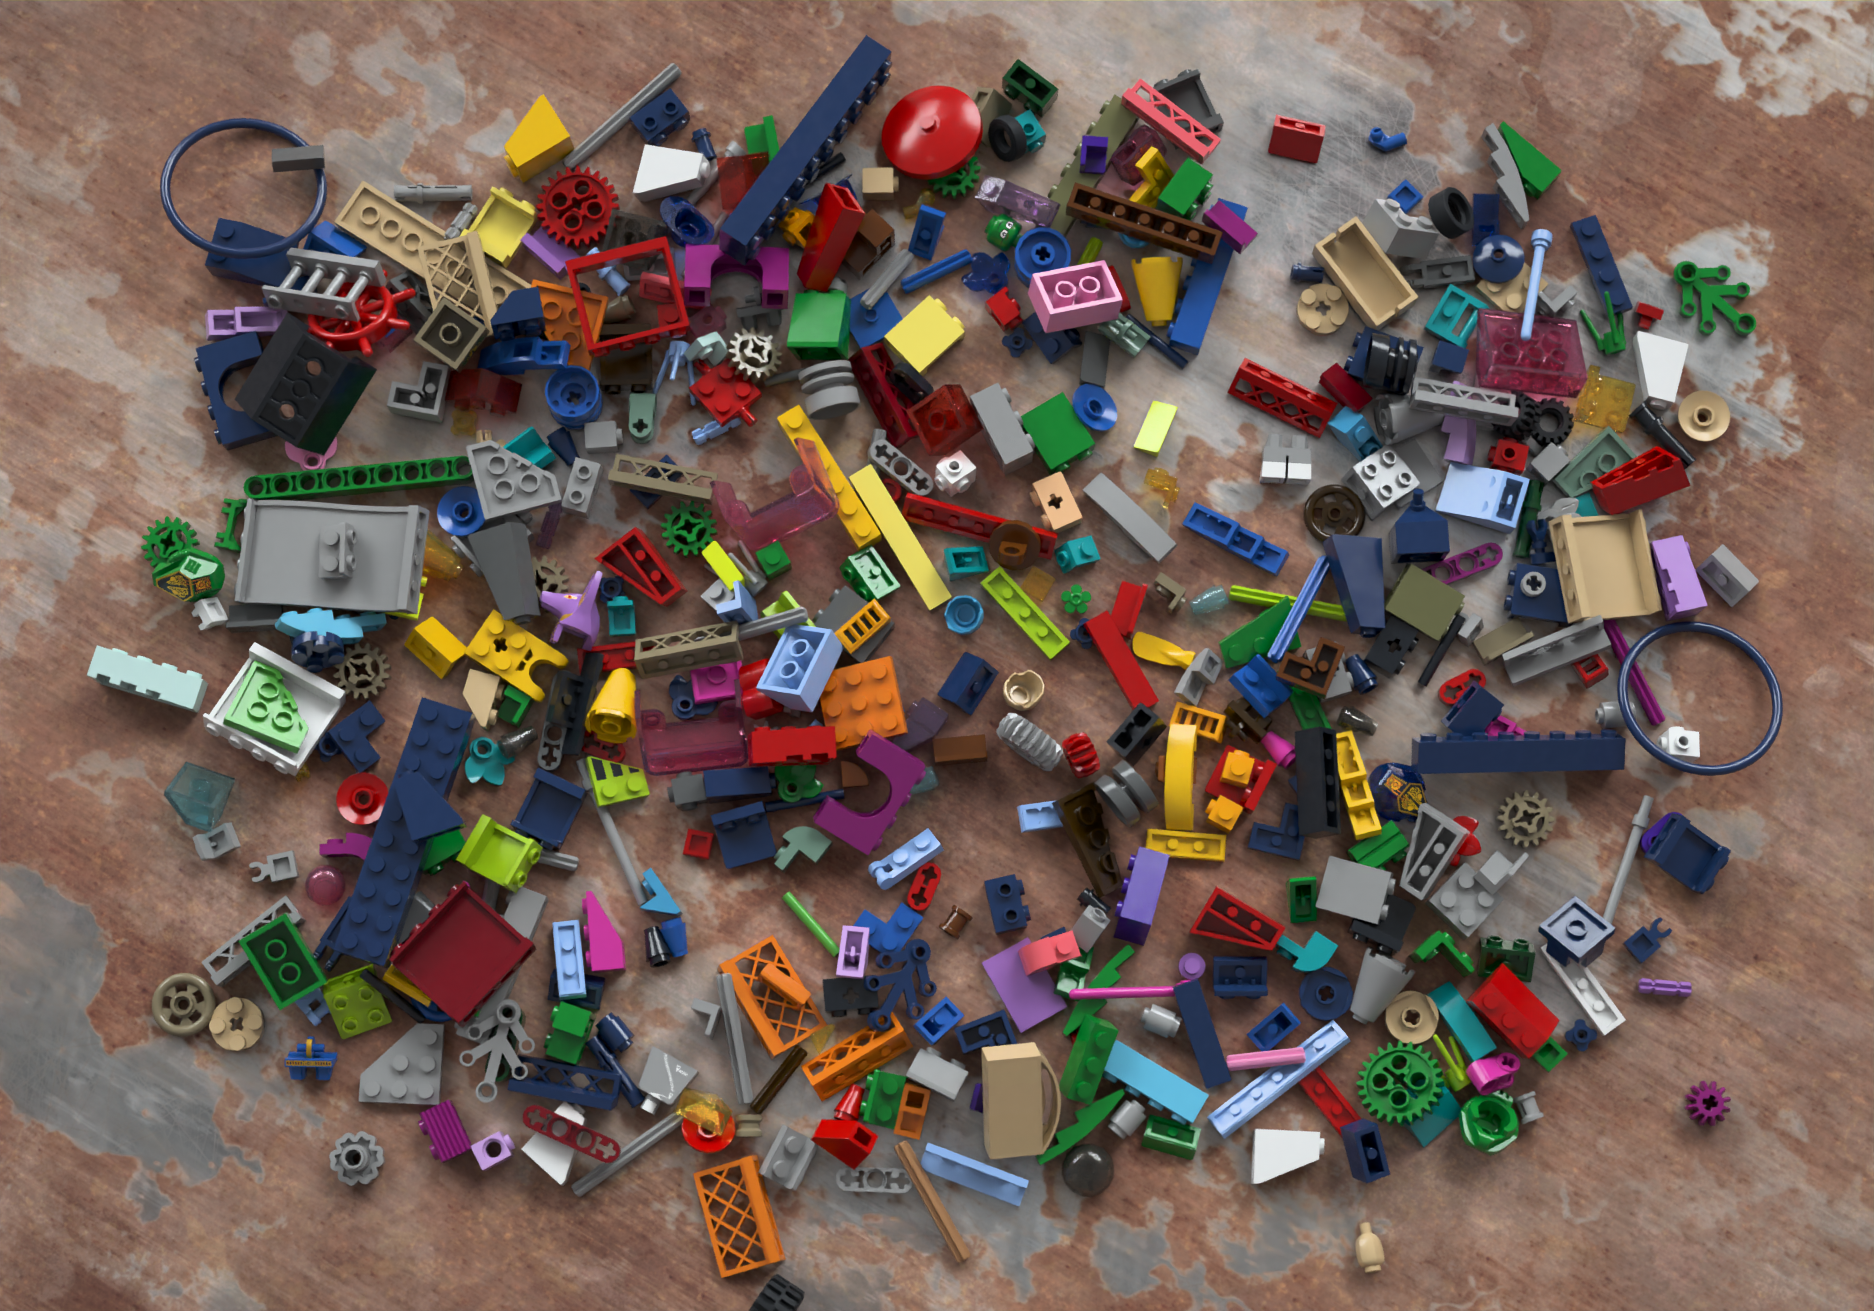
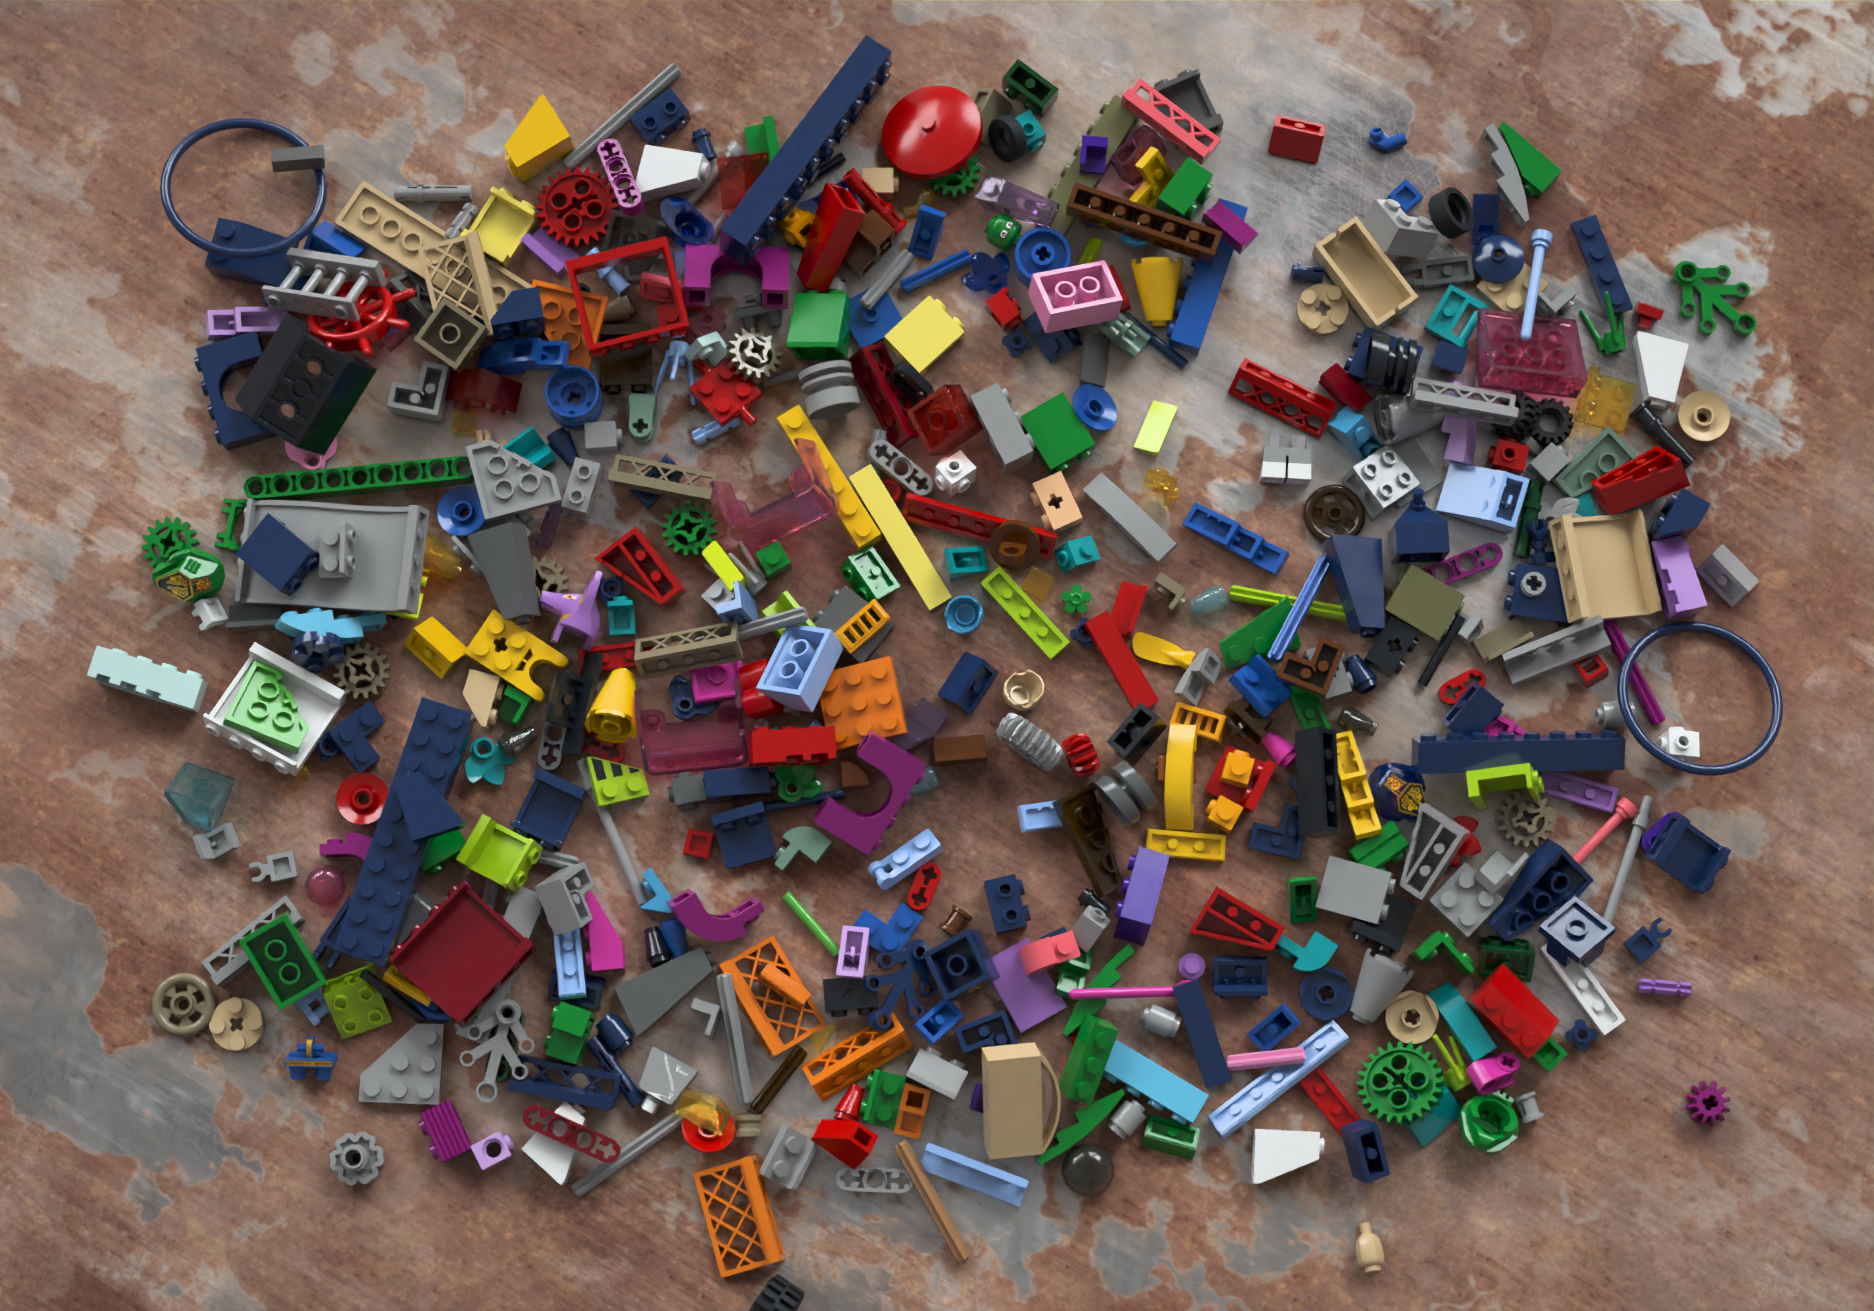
none -> dark blue panel [236,513,320,596]
none -> light grey brick [534,861,595,936]
none -> magenta beam [597,139,644,216]
none -> dark grey slope [614,946,716,1037]
none -> magenta arch [666,889,765,941]
none -> red pin [842,168,907,236]
none -> dark blue brick [923,929,1001,1002]
none -> lime panel [1466,763,1544,810]
none -> dark blue wedge [1488,838,1594,942]
none -> medium lavender tile [1539,771,1619,815]
none -> coral piece [1555,797,1639,882]
none -> dark blue slope [1648,488,1711,544]

